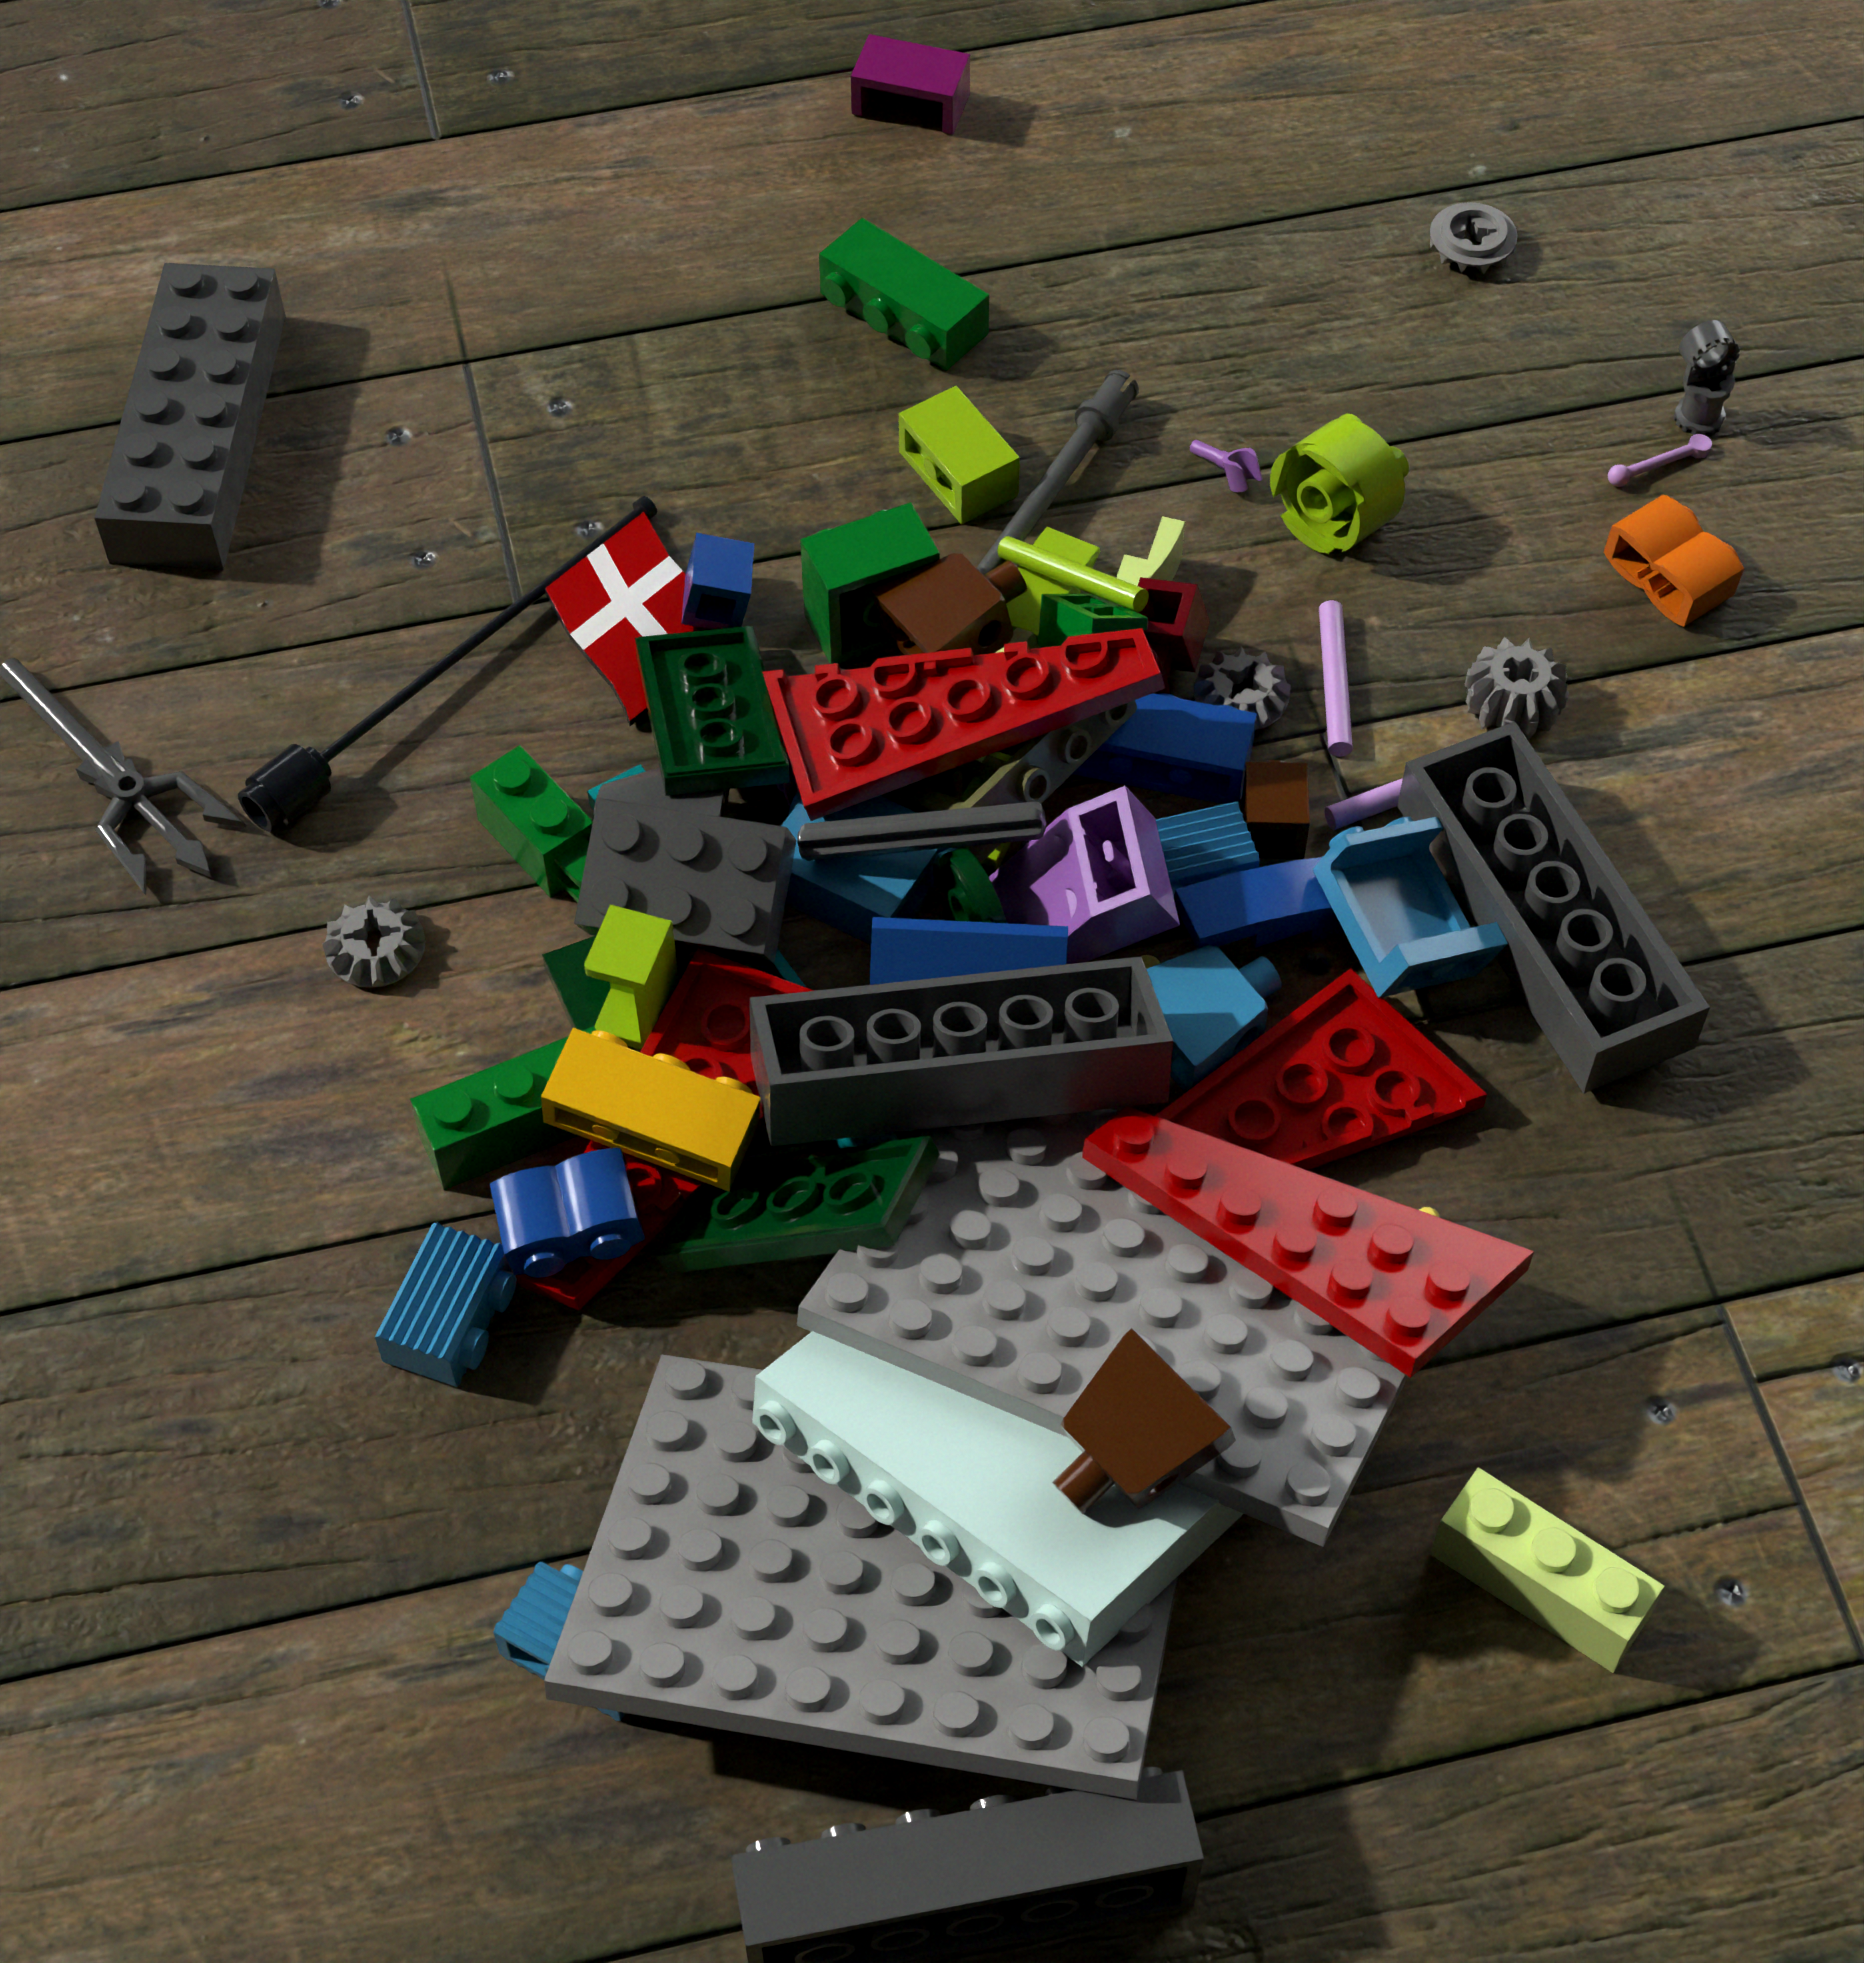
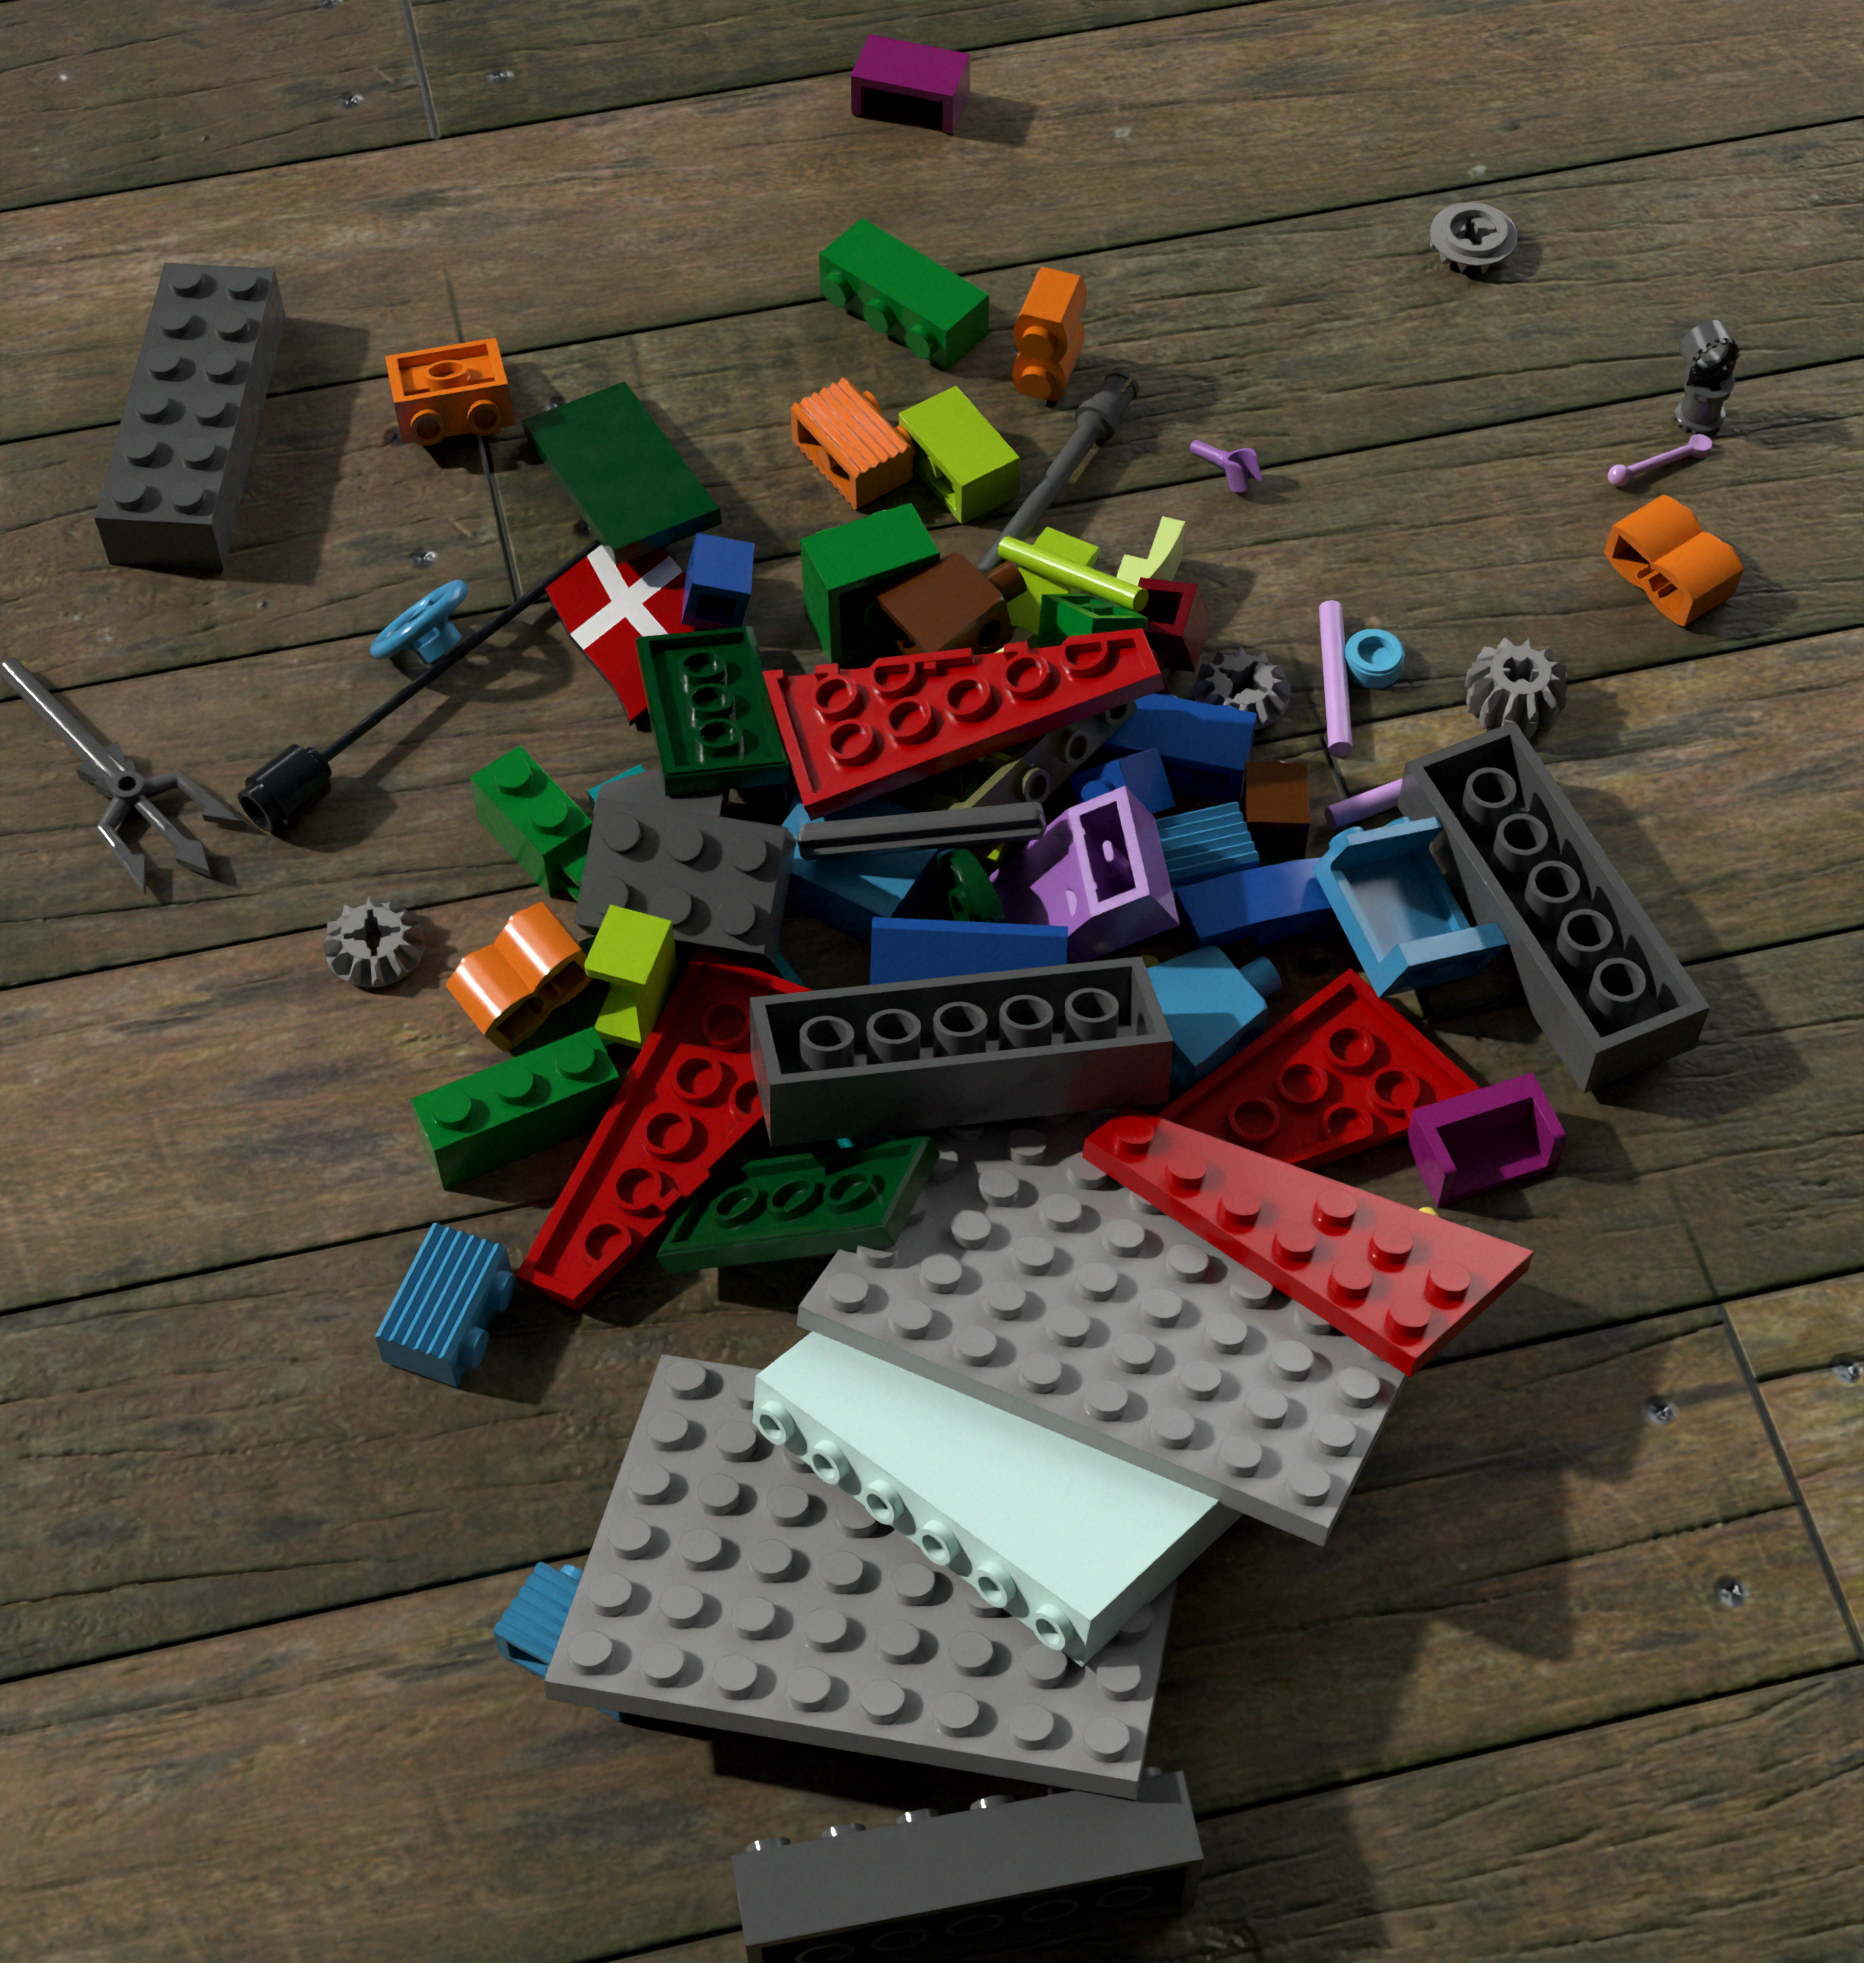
blue brick [490,1148,645,1278] -> none
yellow brick [541,1028,761,1192] -> none
reddish brown torso [1052,1328,1236,1514] -> none
lime brick [1270,413,1409,554] -> none
yellowish green brick [1430,1467,1664,1673] -> none
none -> dark azure piece [370,579,469,665]
none -> orange plate [385,338,515,446]
none -> orange brick [445,901,594,1052]
none -> dark green tile [522,381,722,566]
none -> orange brick [791,377,916,510]
none -> orange brick [1012,266,1087,402]
none -> blue brick [1069,747,1176,814]
none -> medium azure tile [1345,629,1405,689]
none -> magenta panel [1405,1072,1566,1208]

